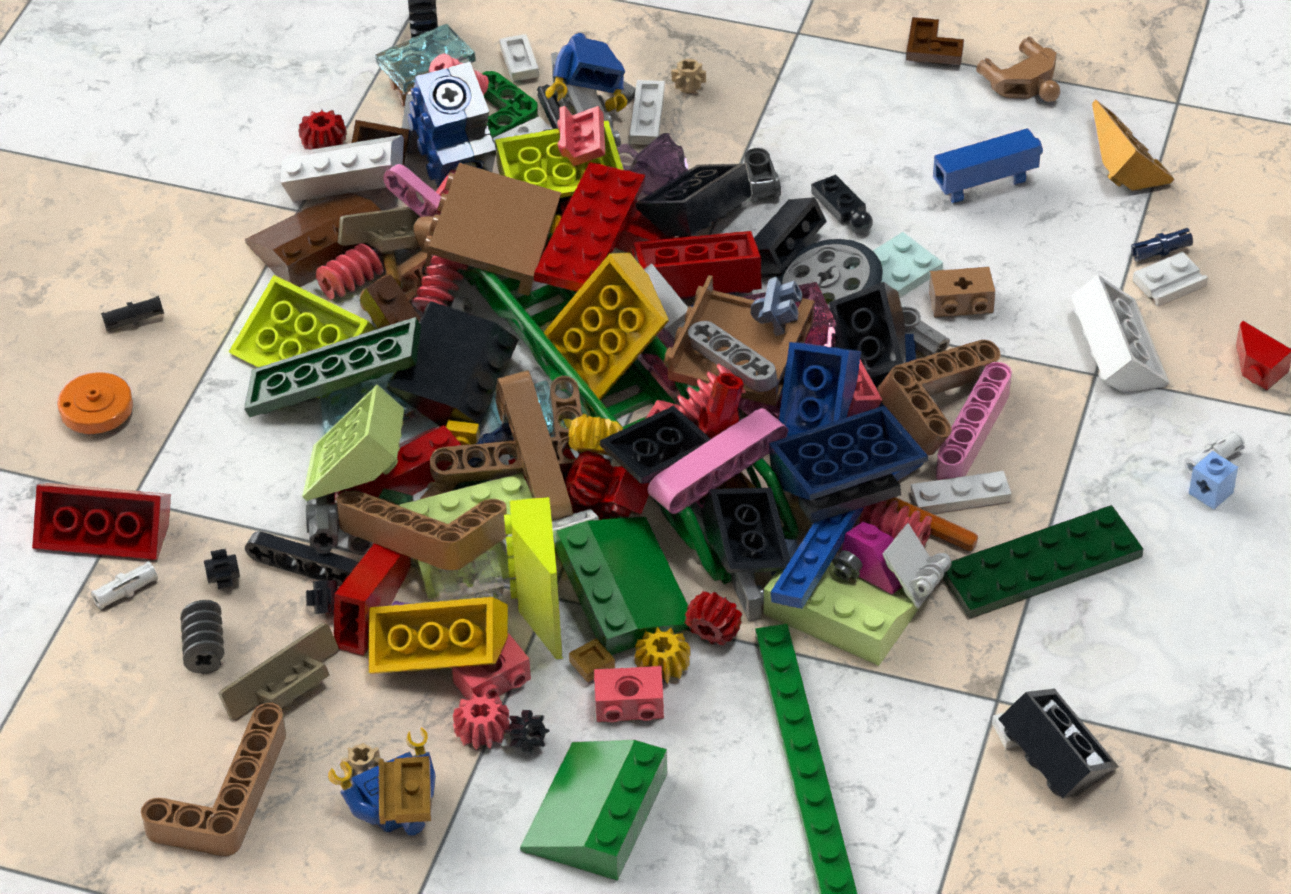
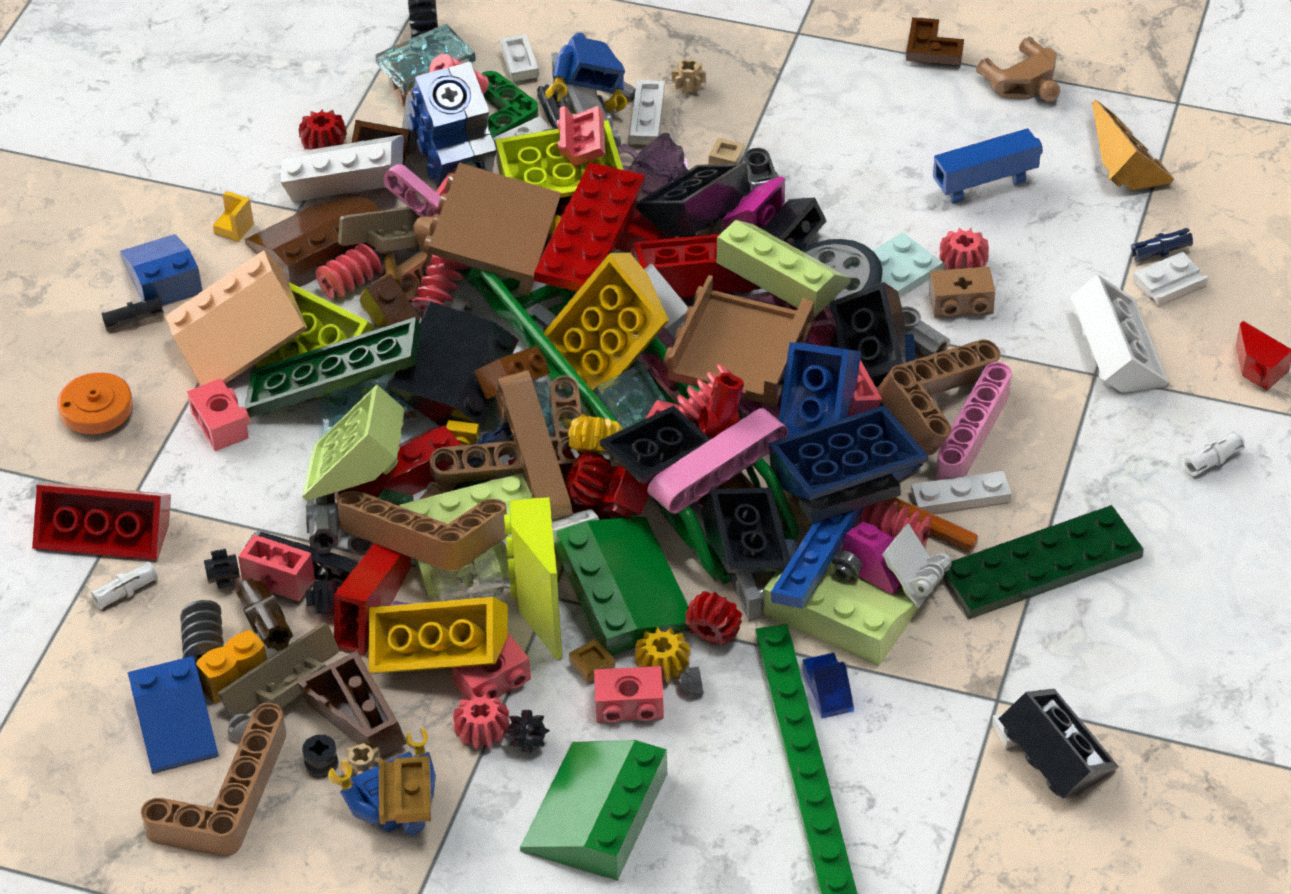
light grey beam [688,321,778,392] -> none
sand blue hips [750,277,802,336] -> none
black plate [811,174,873,234] -> none
light blue brick [1189,451,1238,509] -> none
none -> blue slope [120,234,203,306]
none -> blue slope [127,656,219,774]
none -> light nougat slope [166,250,307,385]
none -> coral brick [187,378,251,451]
none -> light orange brick [196,630,267,703]
none -> yellow panel [213,191,254,242]
none -> light grey hinge [228,714,250,744]
none -> dark brown piece [236,578,293,651]
none -> coral brick [238,535,315,601]
none -> reddish brown wedge [297,650,407,758]
none -> black wheel [302,734,339,778]
none -> dark orange brick [475,345,550,399]
none -> sand blue tile [531,302,557,331]
none -> clear light blue plate [592,363,666,429]
none -> dark grey plate [680,665,704,698]
none -> tan plate [709,138,745,164]
none -> yellowish green slope [716,220,851,317]
none -> dark pink slope [722,176,785,231]
none -> clear blue slope [802,653,854,718]
none -> coral gear [939,228,989,270]

